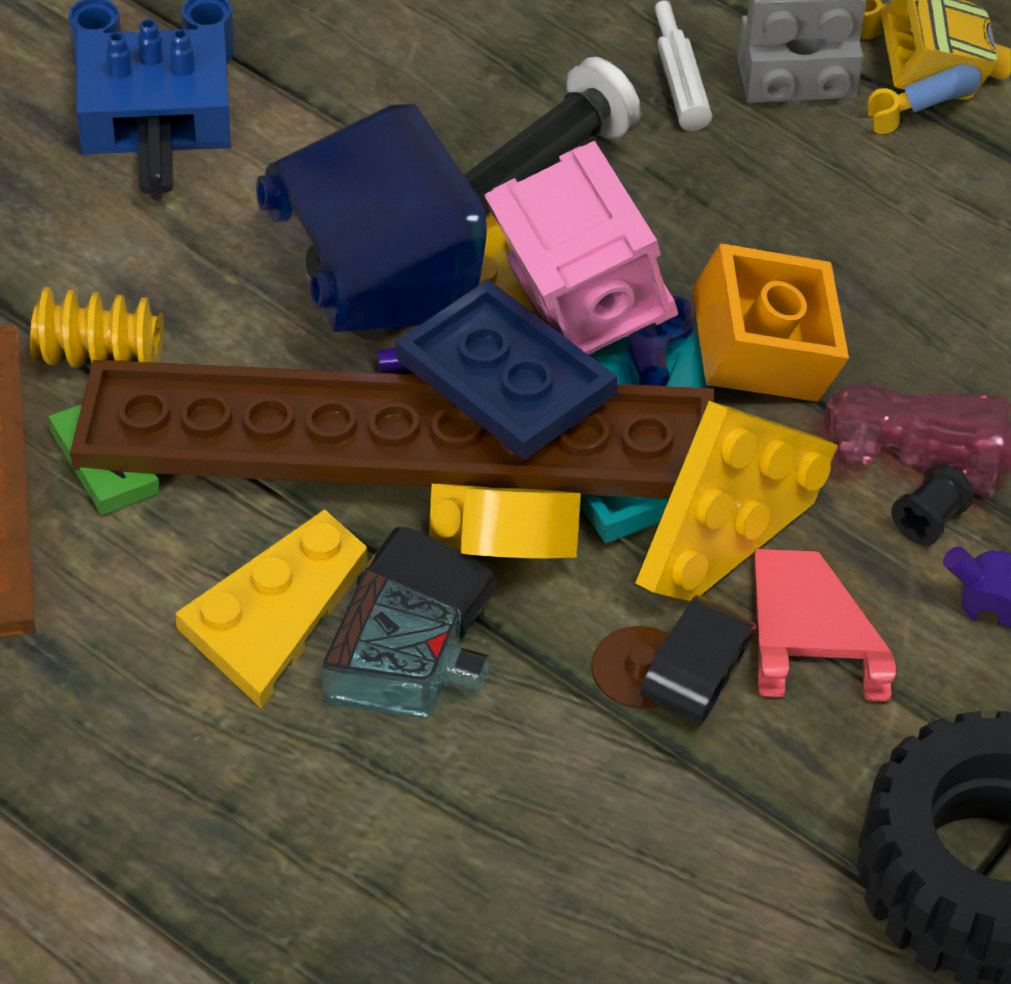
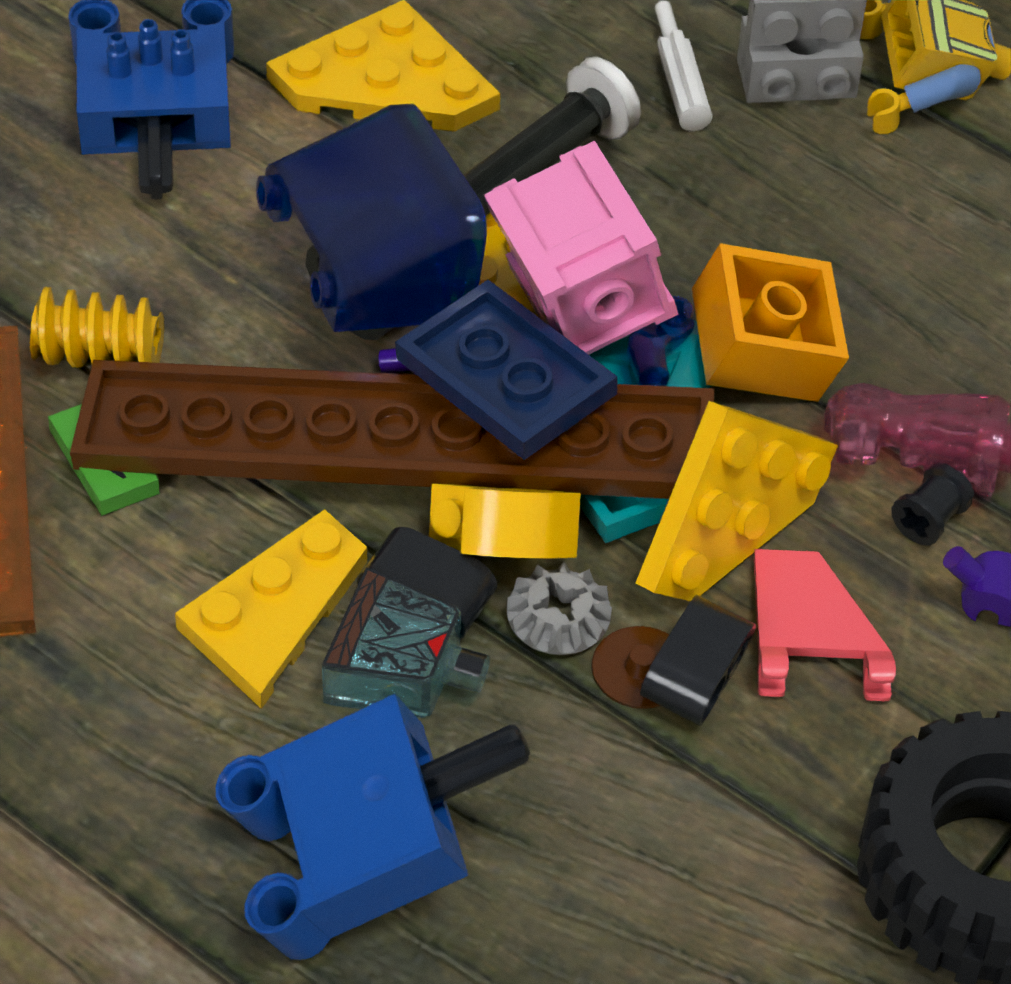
none -> blue piece [216,694,530,960]
none -> yellow plate [266,0,501,132]
none -> light grey gear [507,561,612,655]

